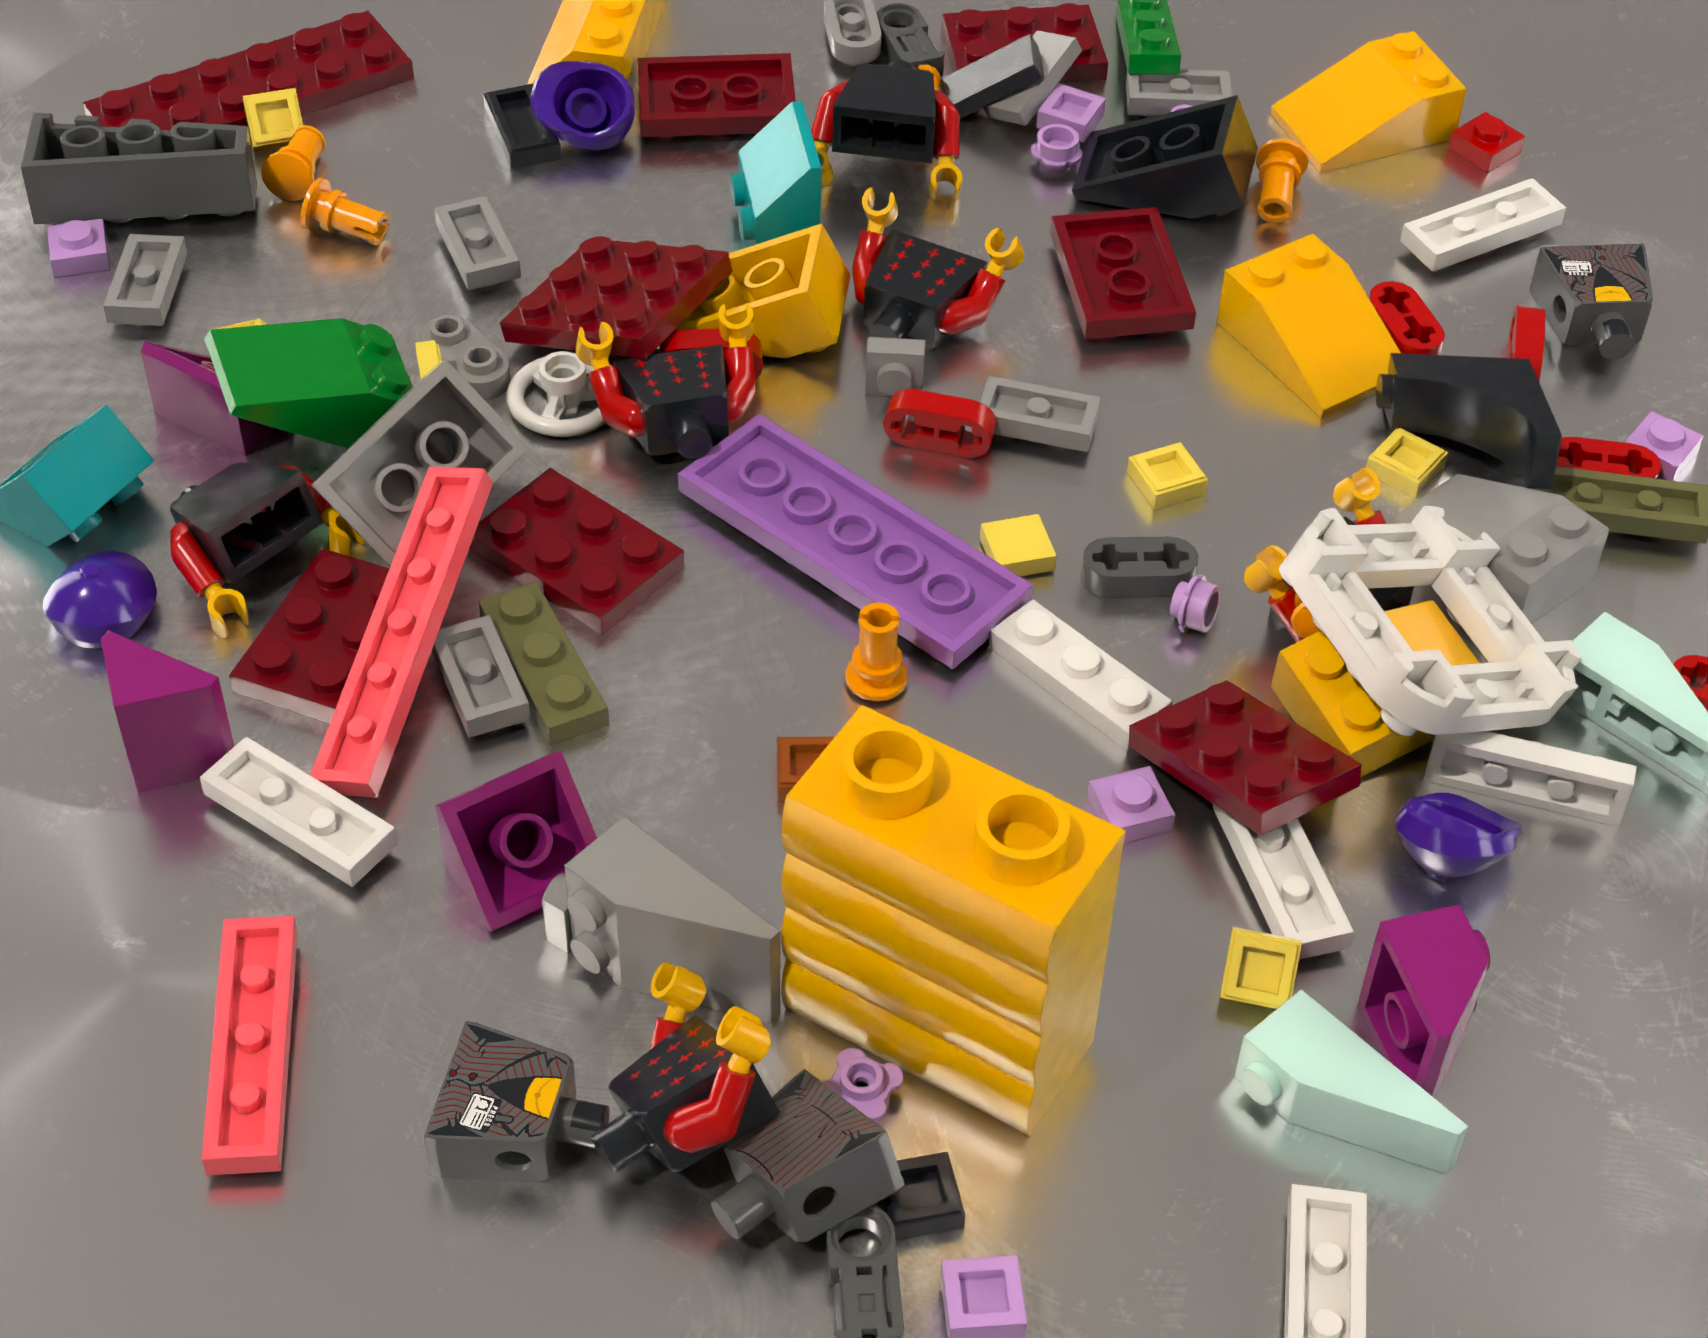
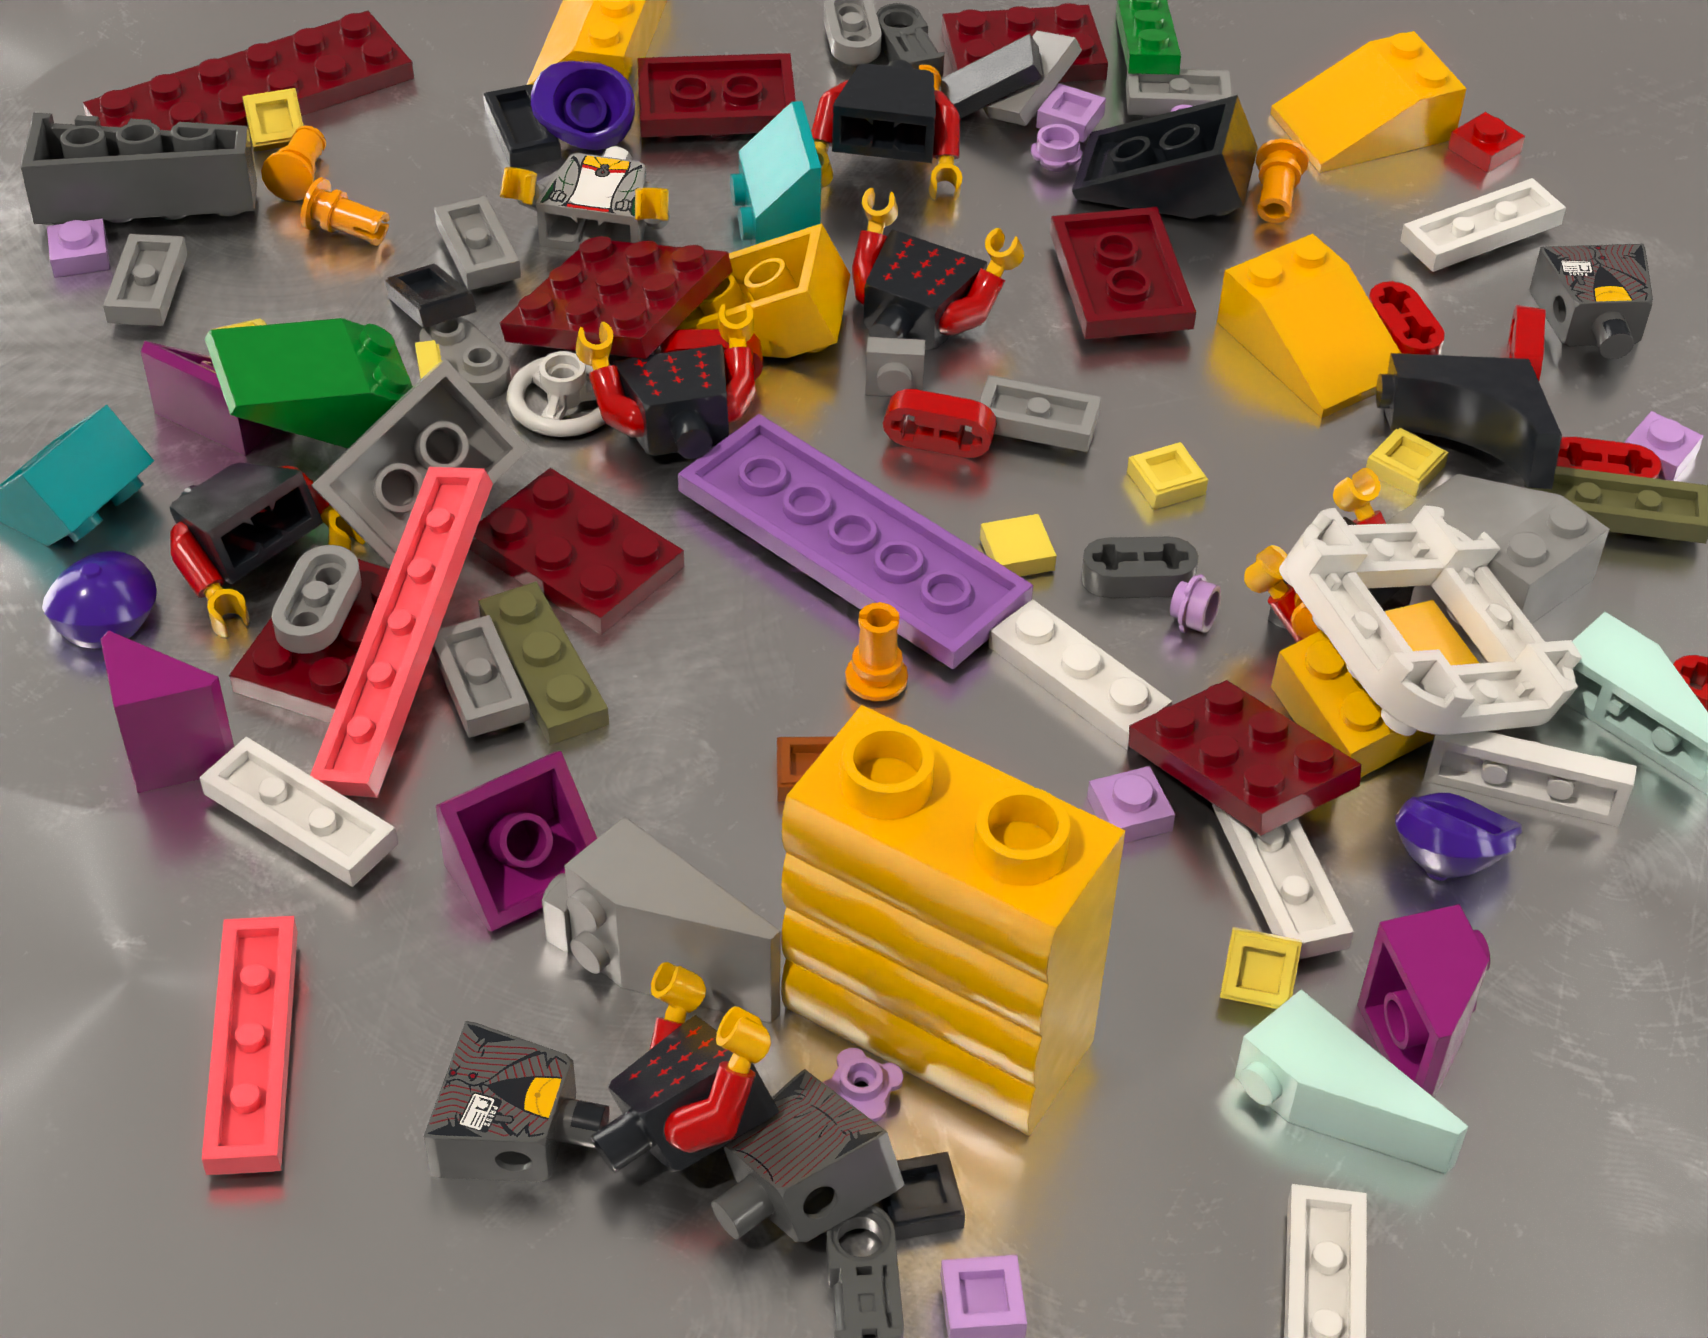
none -> light grey plate [272,545,362,653]
none -> black tile [385,263,477,328]
none -> torso [500,146,670,251]

